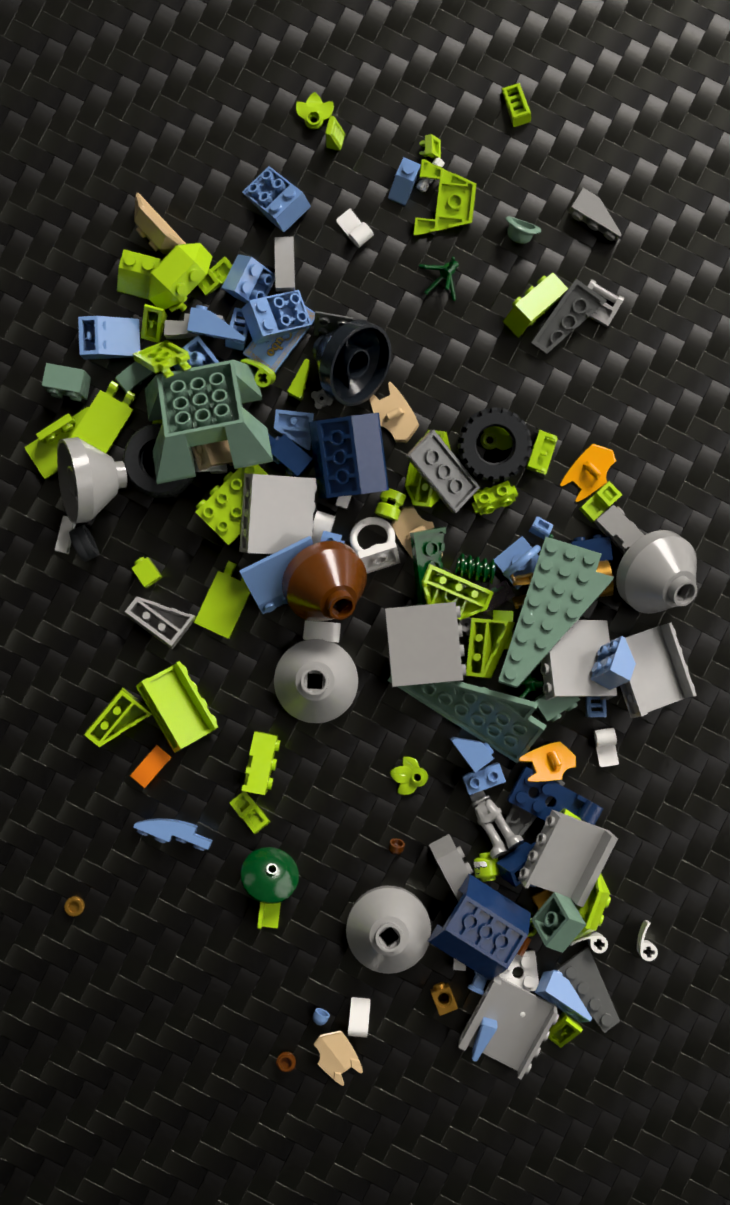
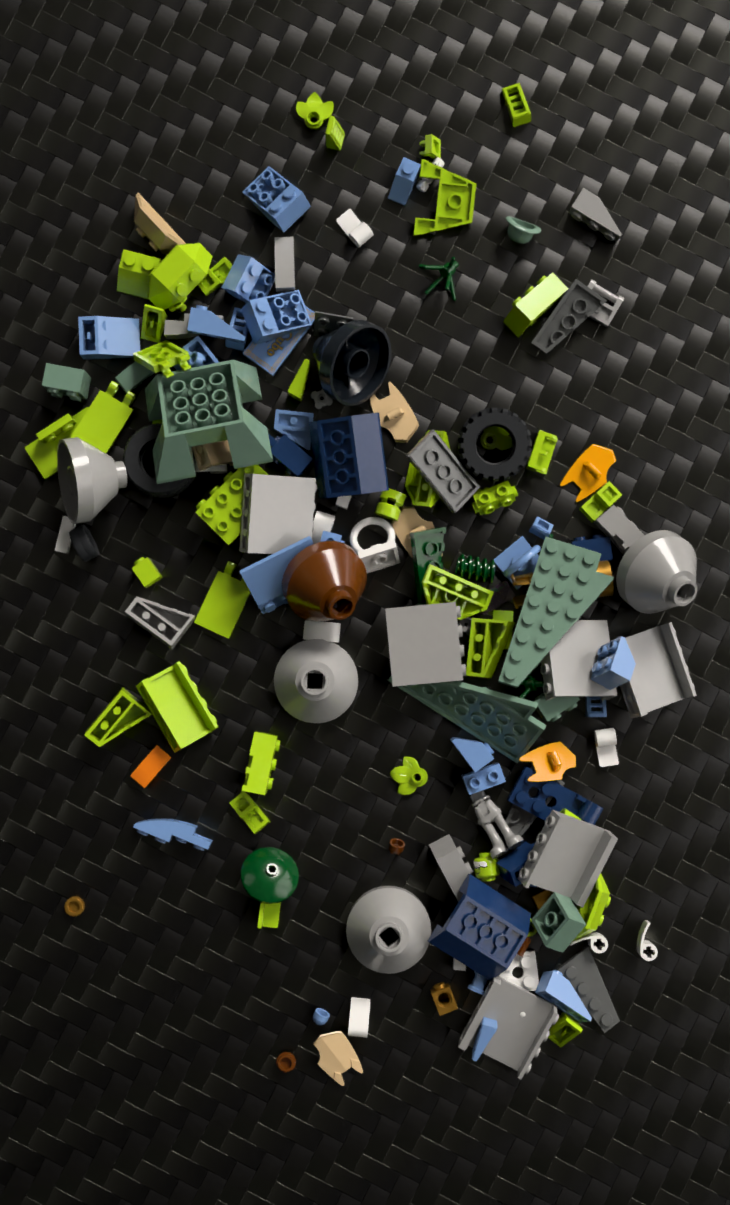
lime panel [240,358,276,387] -> none

